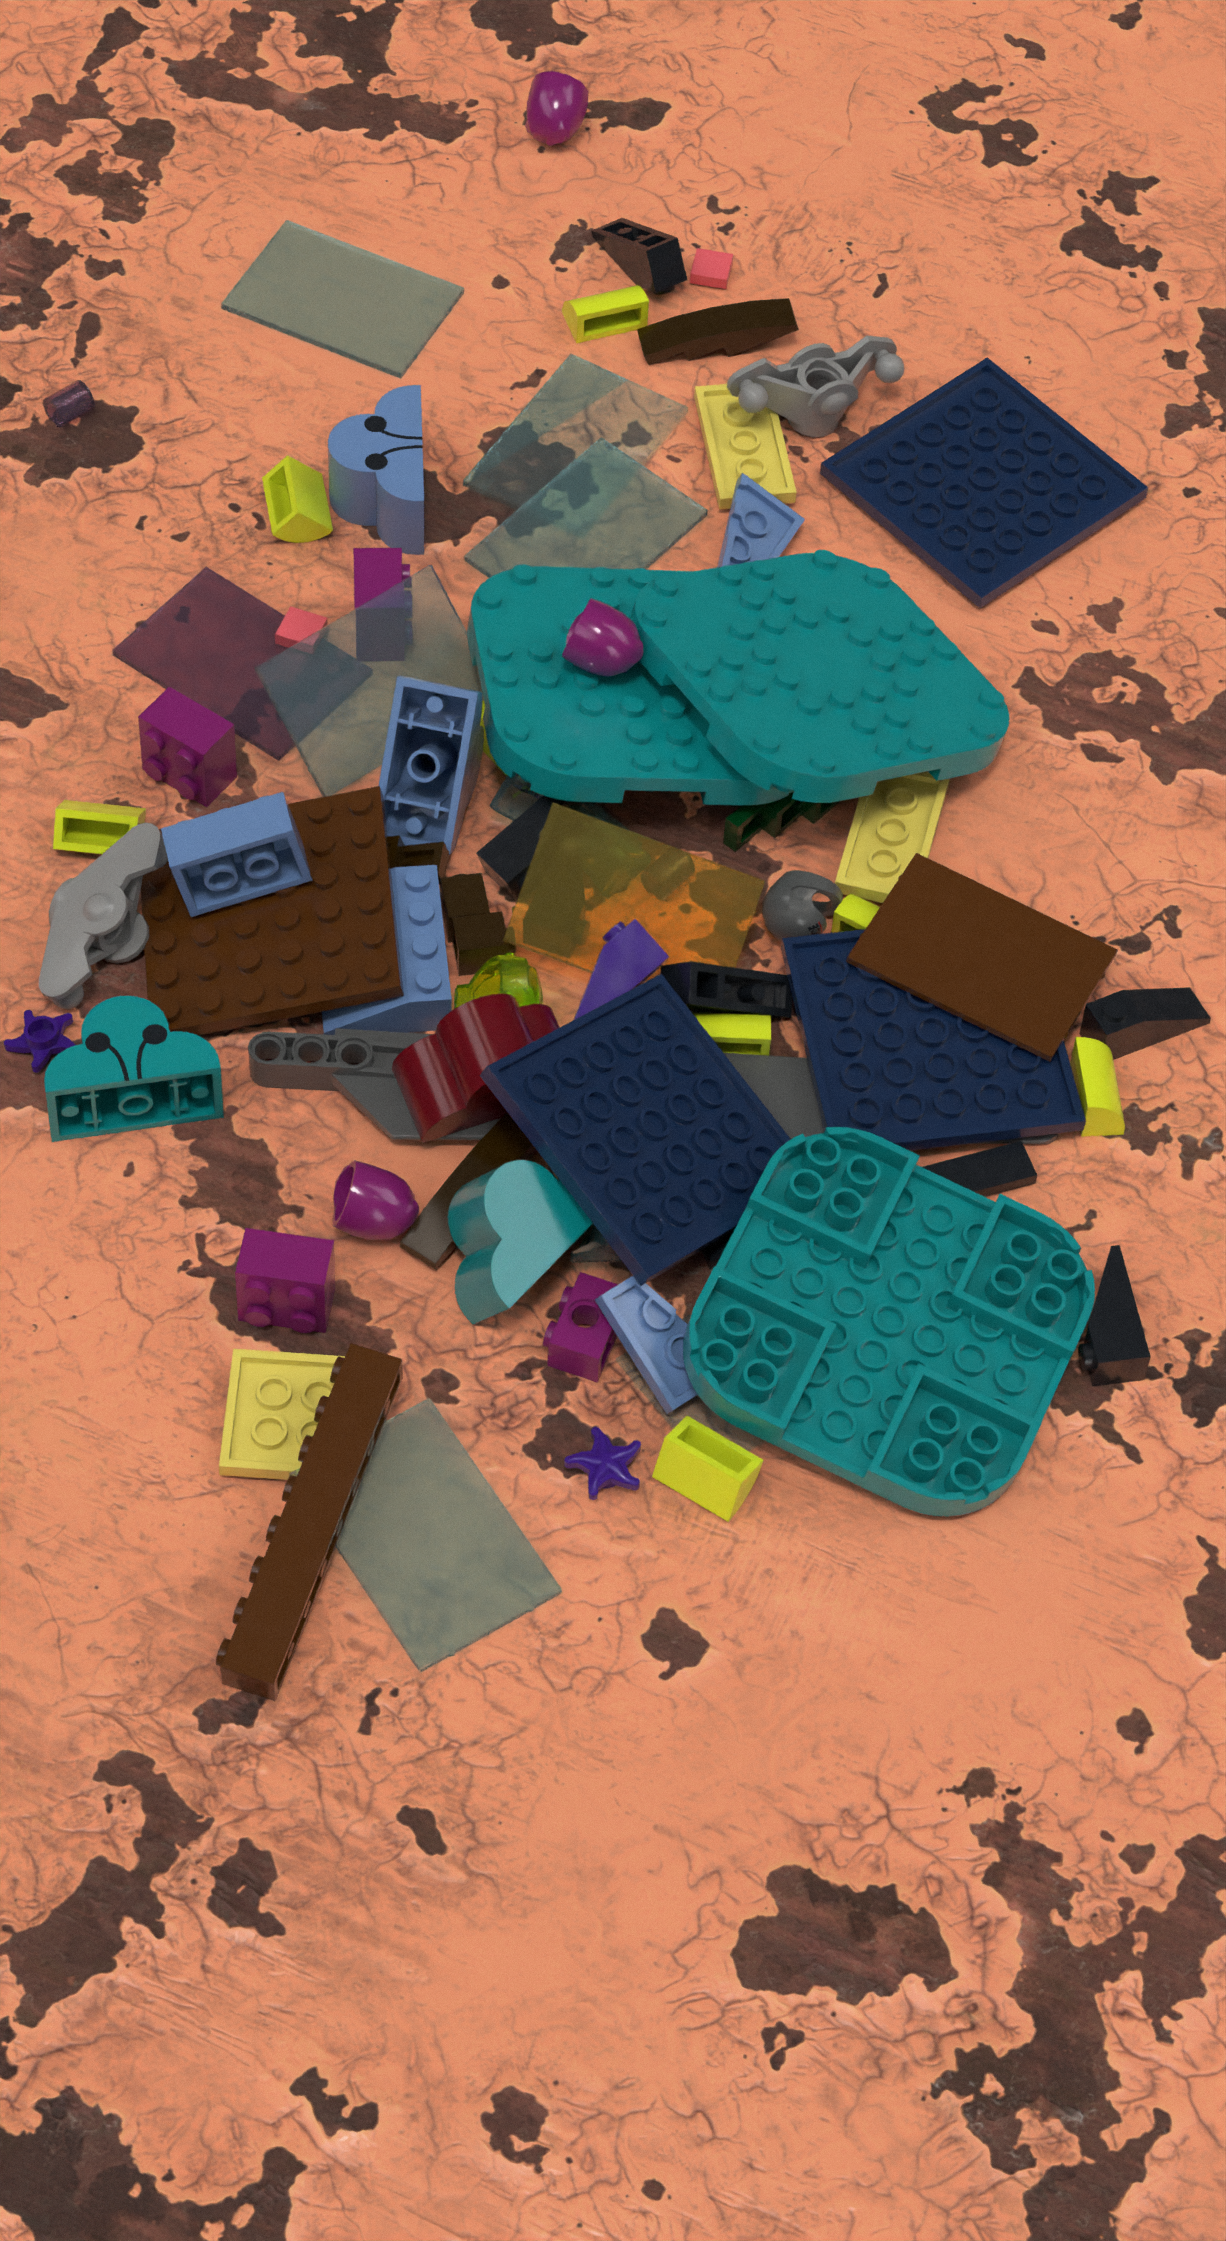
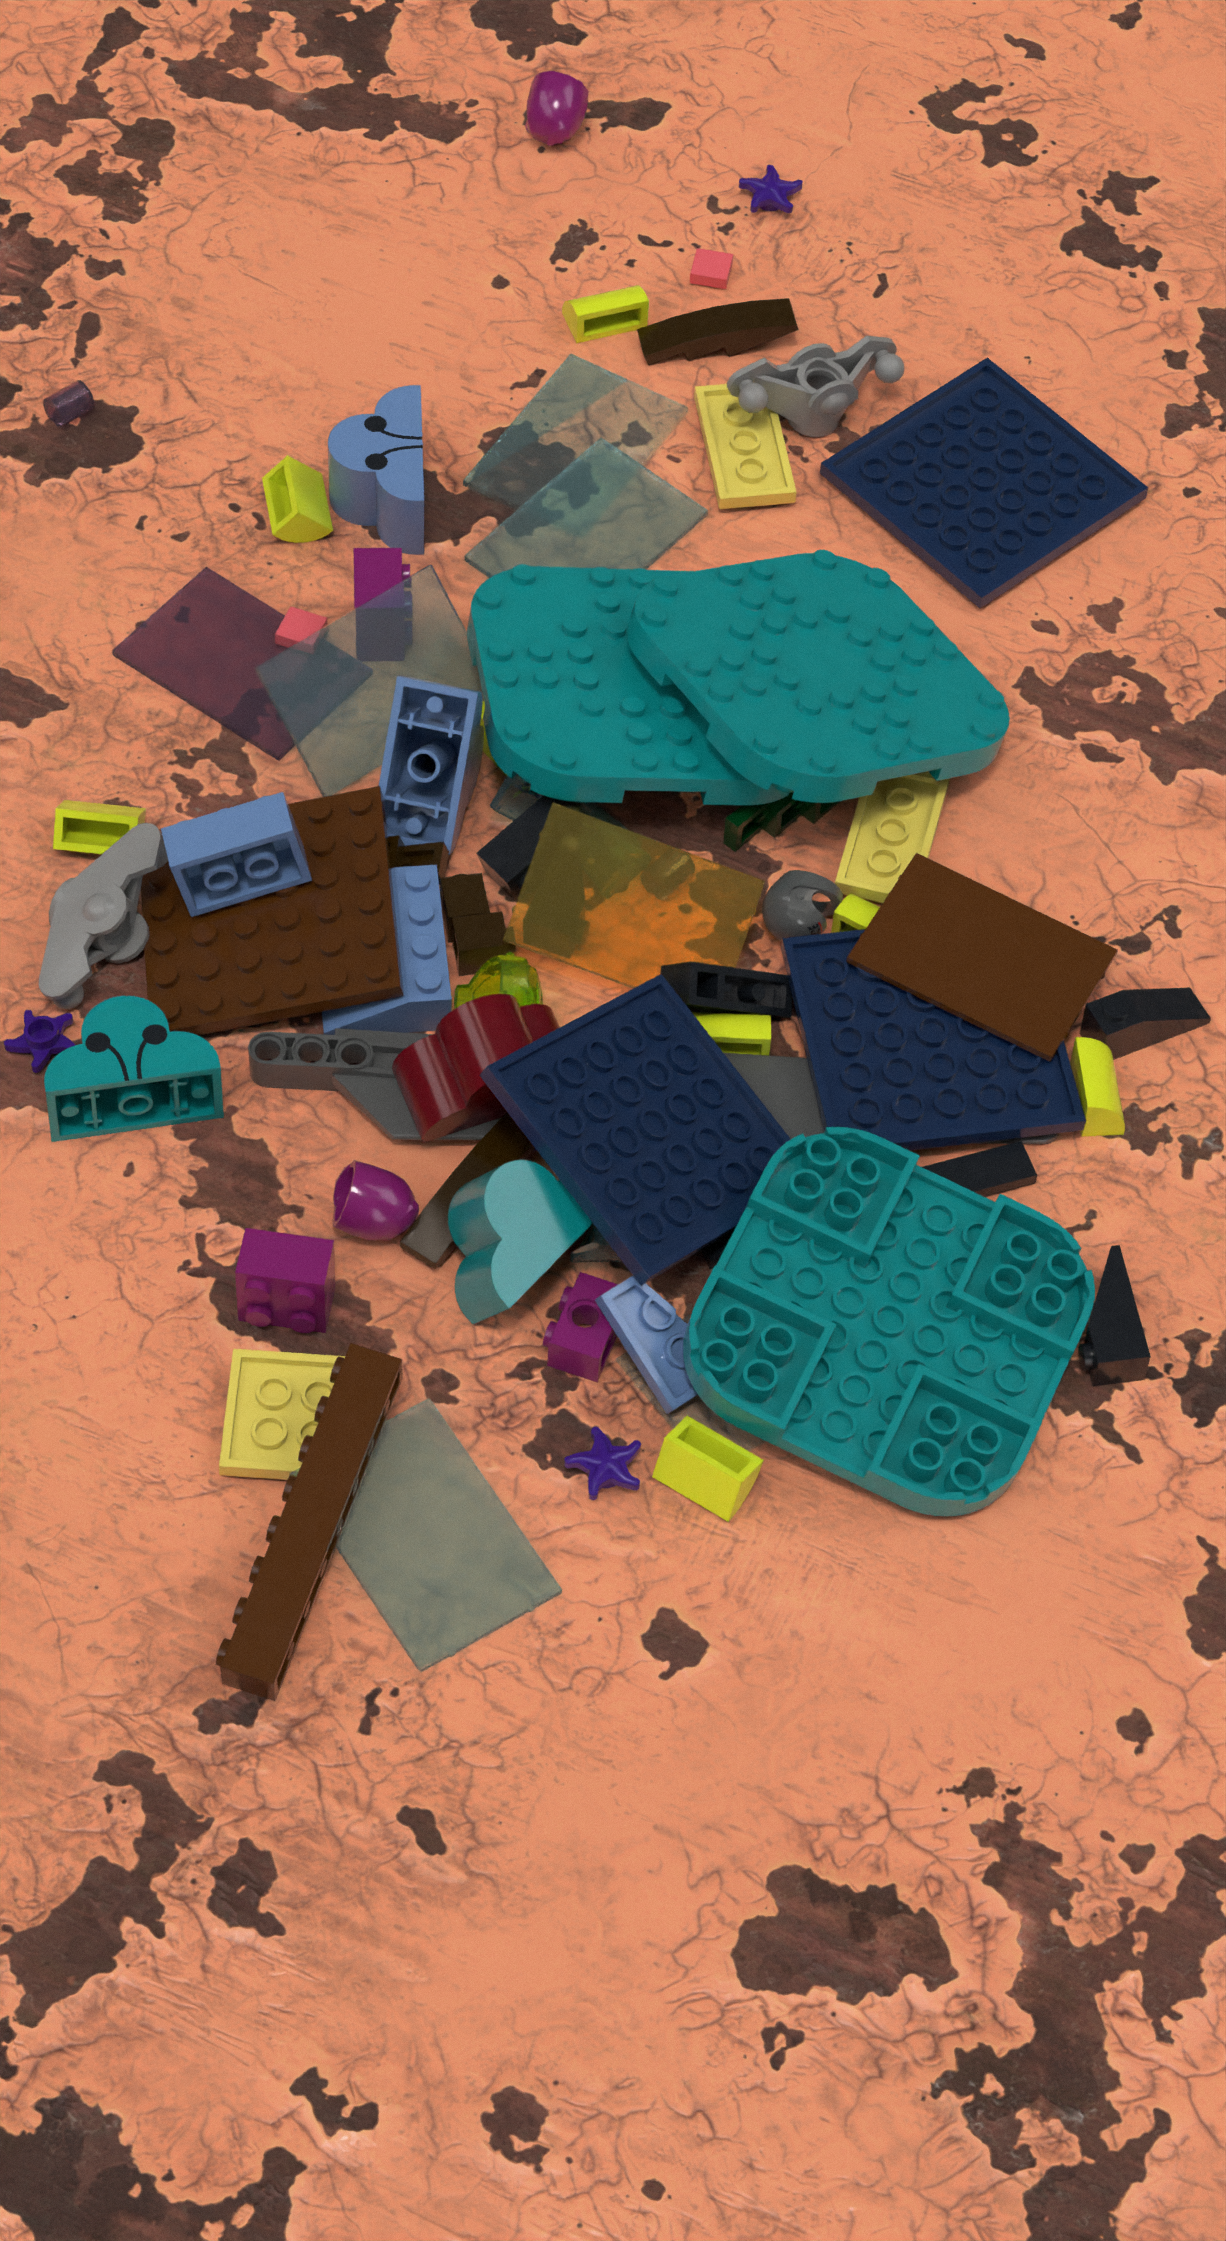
magenta brick [138,687,237,807] -> none
clear light blue piece [221,220,464,379] -> none
magenta piece [561,598,644,677] -> none
dark purple slope [573,919,669,1020] -> none
black slope [591,218,687,295] -> none
medium blue wing [717,473,805,567] -> none
none -> dark purple animal [739,165,803,213]

